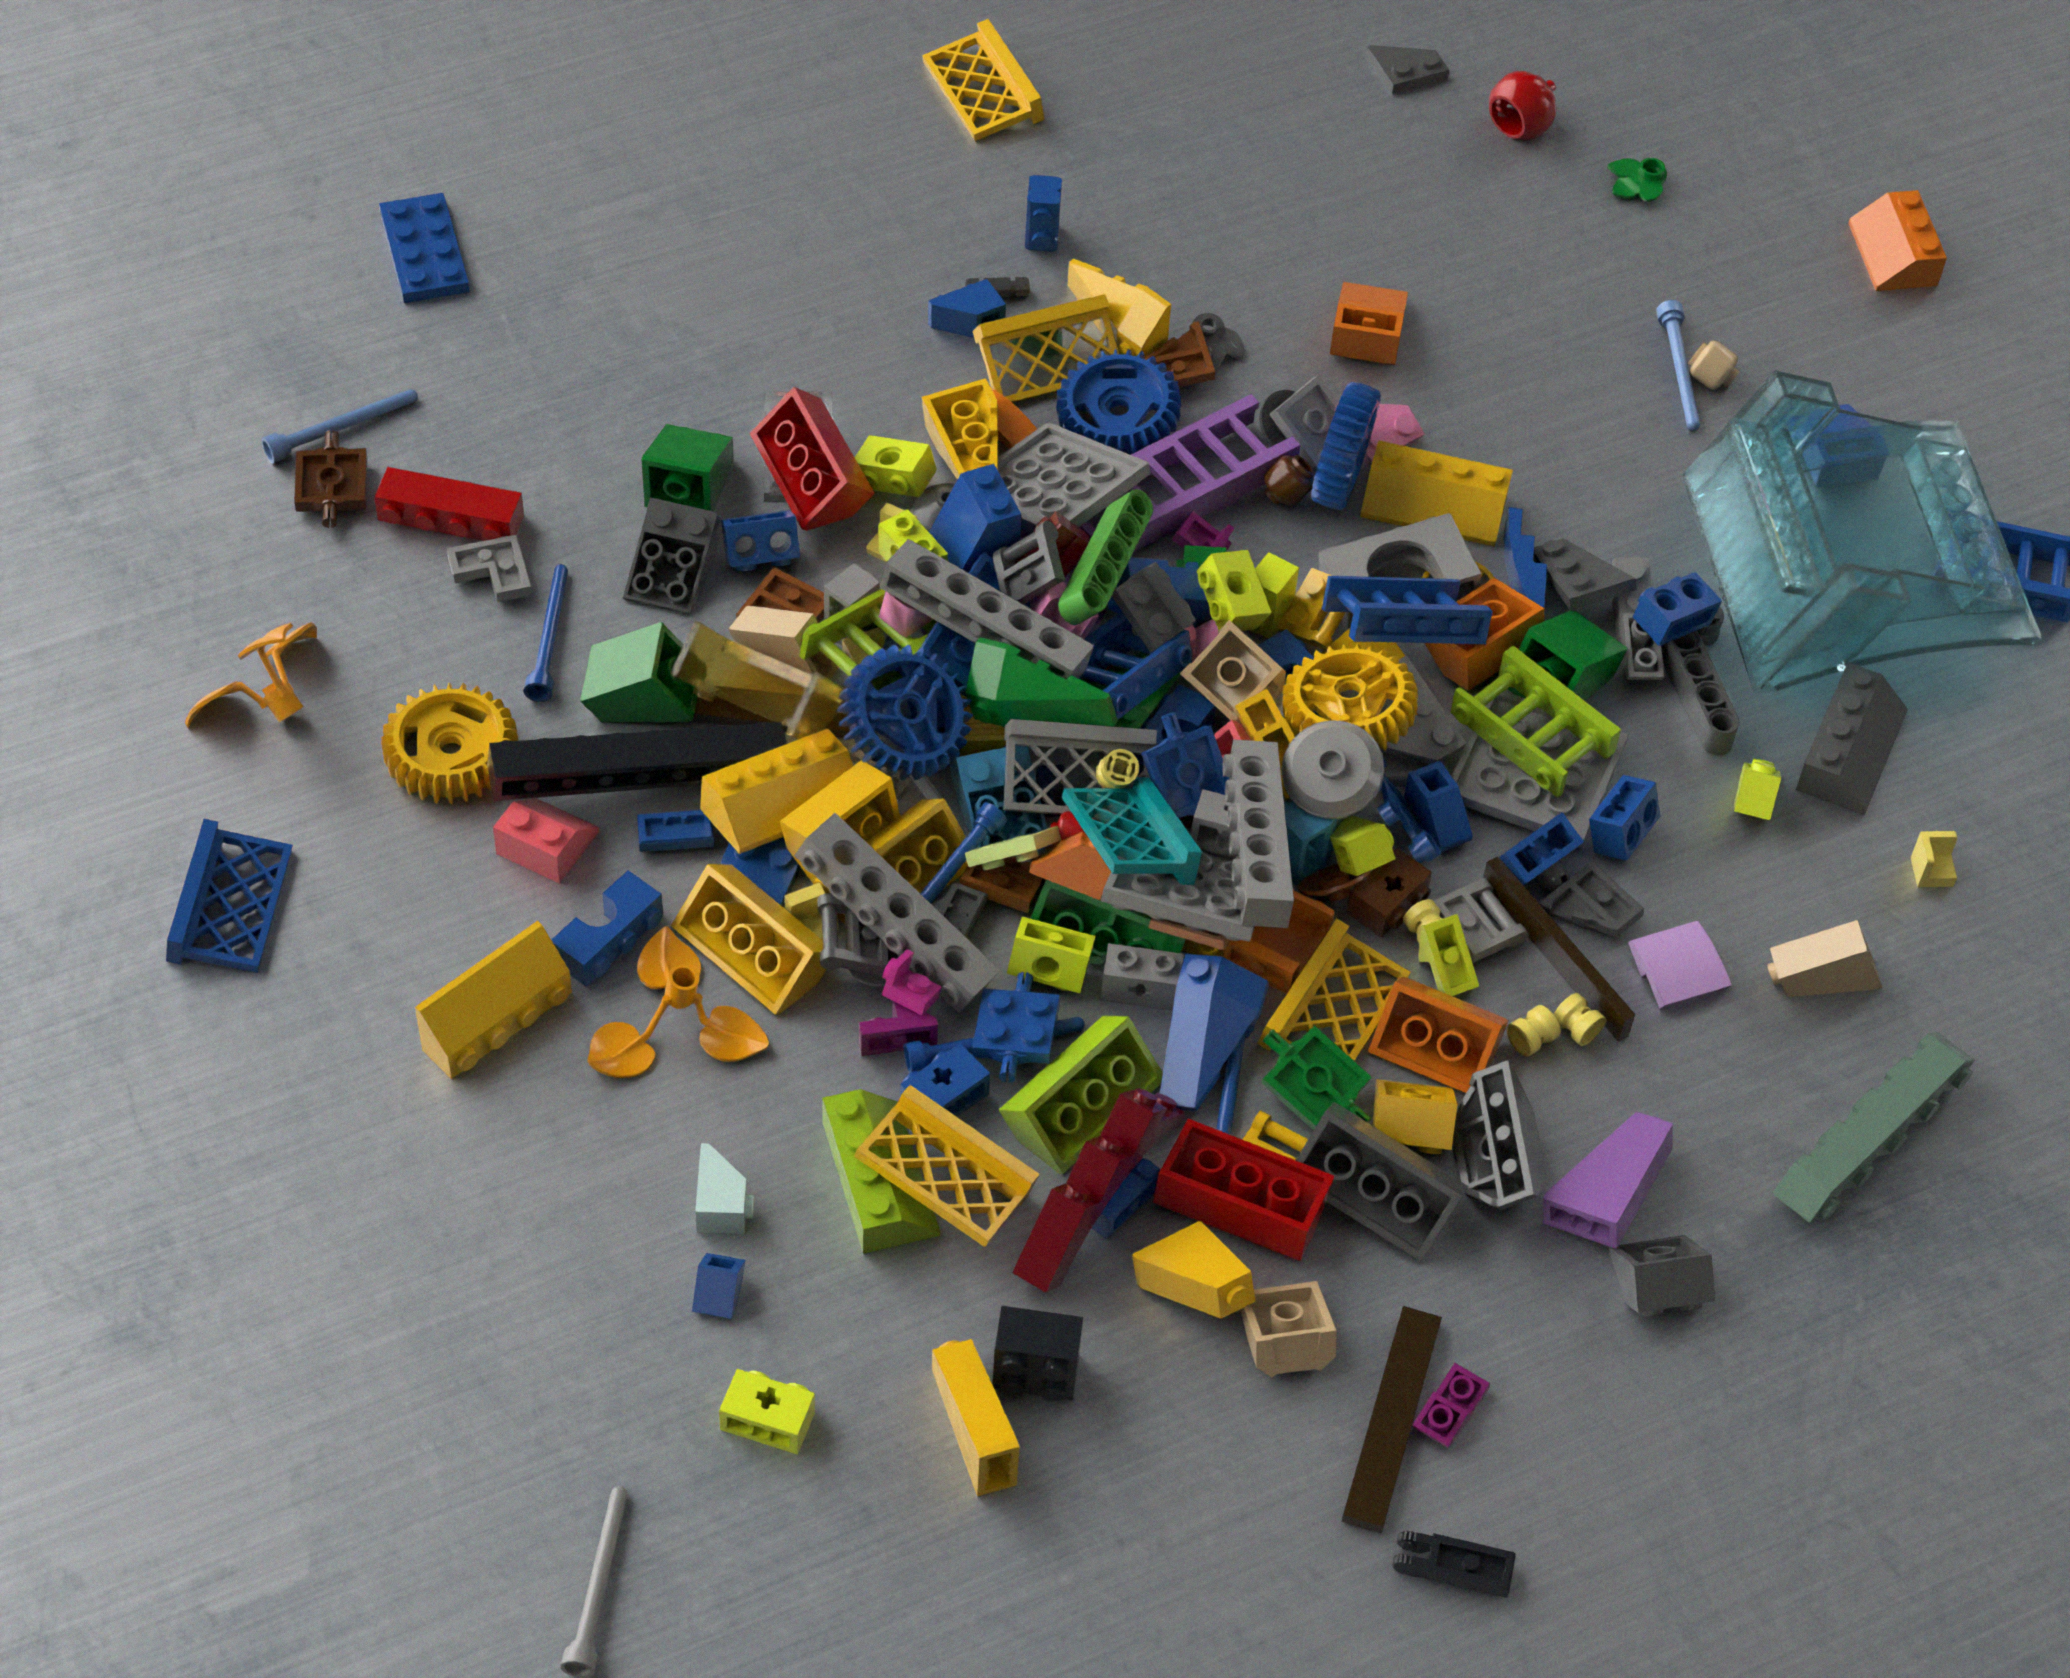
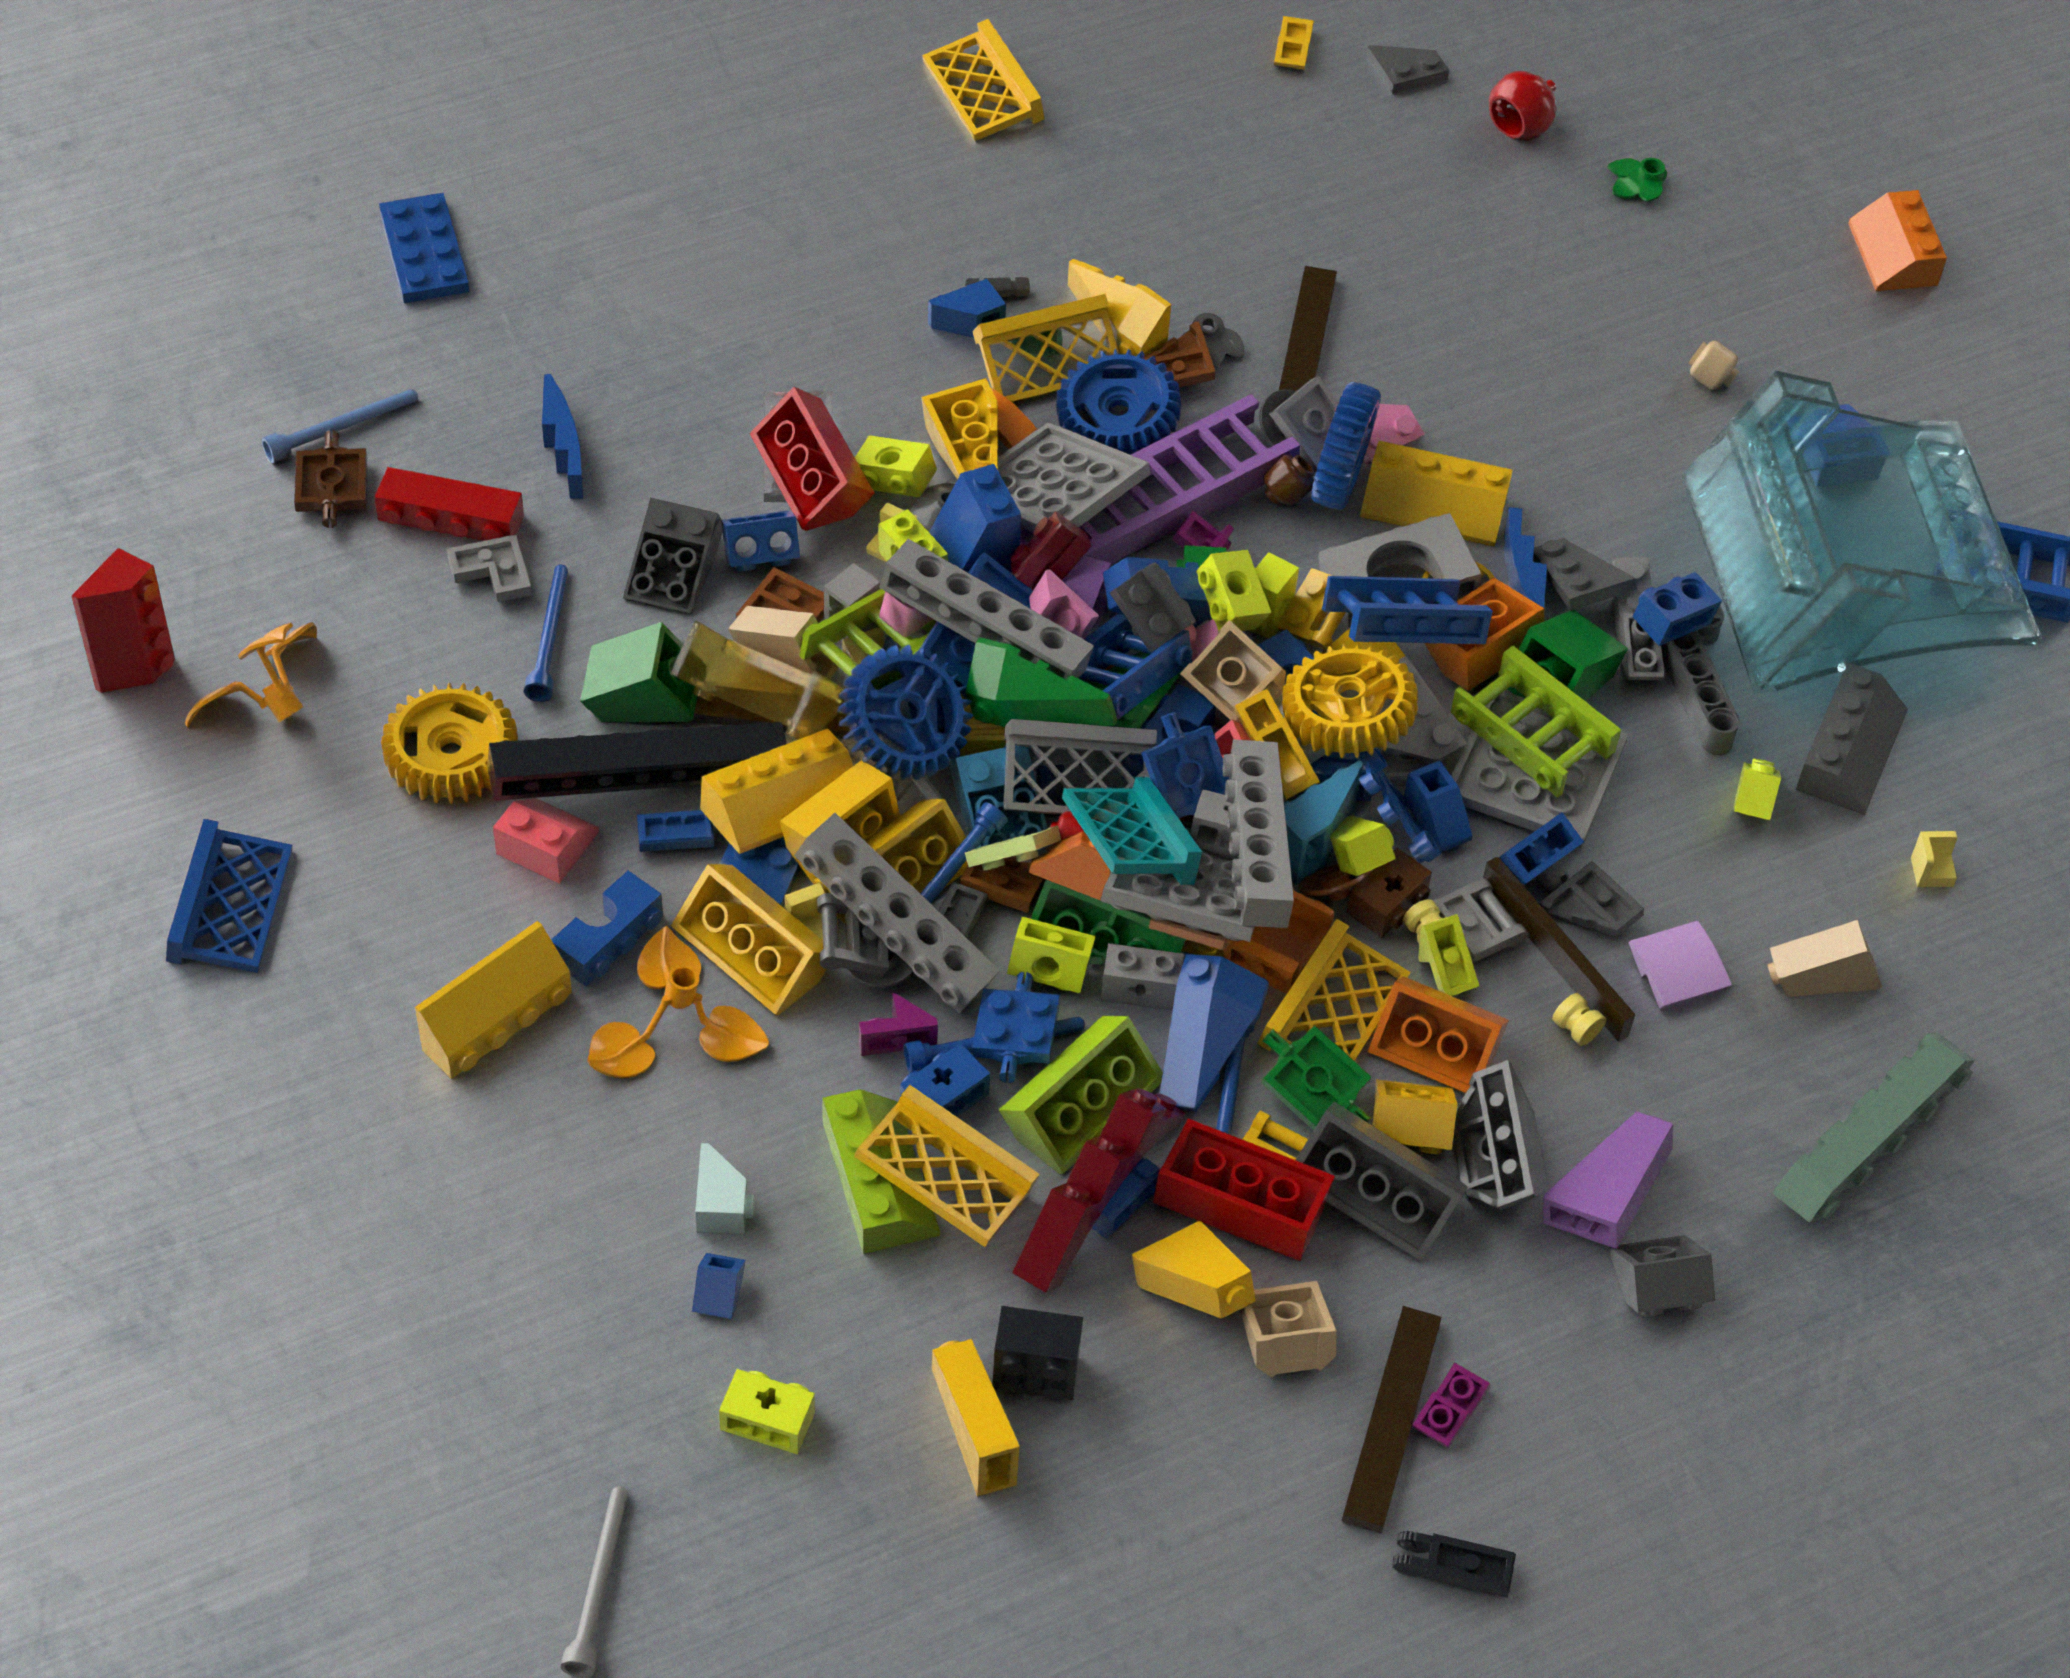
green slope [641,424,734,512] -> none
dark pink bracket [882,949,942,1016] -> none
dark grey plate [993,521,1065,605] -> none
blue brick [1025,175,1062,252] -> none
bright green beam [1058,489,1153,625] -> none
light yellow wheel [1096,749,1139,788] -> none
light grey piece [1282,720,1384,819] -> none
orange slope [1330,282,1408,365] -> none
light yellow wheel [1506,1005,1561,1057] -> none
blue brick [1589,775,1661,861] -> none
medium blue piece [1656,300,1700,431] -> none
none -> red slope [71,548,175,693]
none -> blue slope [542,374,584,499]
none -> yellow slope [1274,16,1314,70]
none -> dark brown tile [1278,266,1337,392]

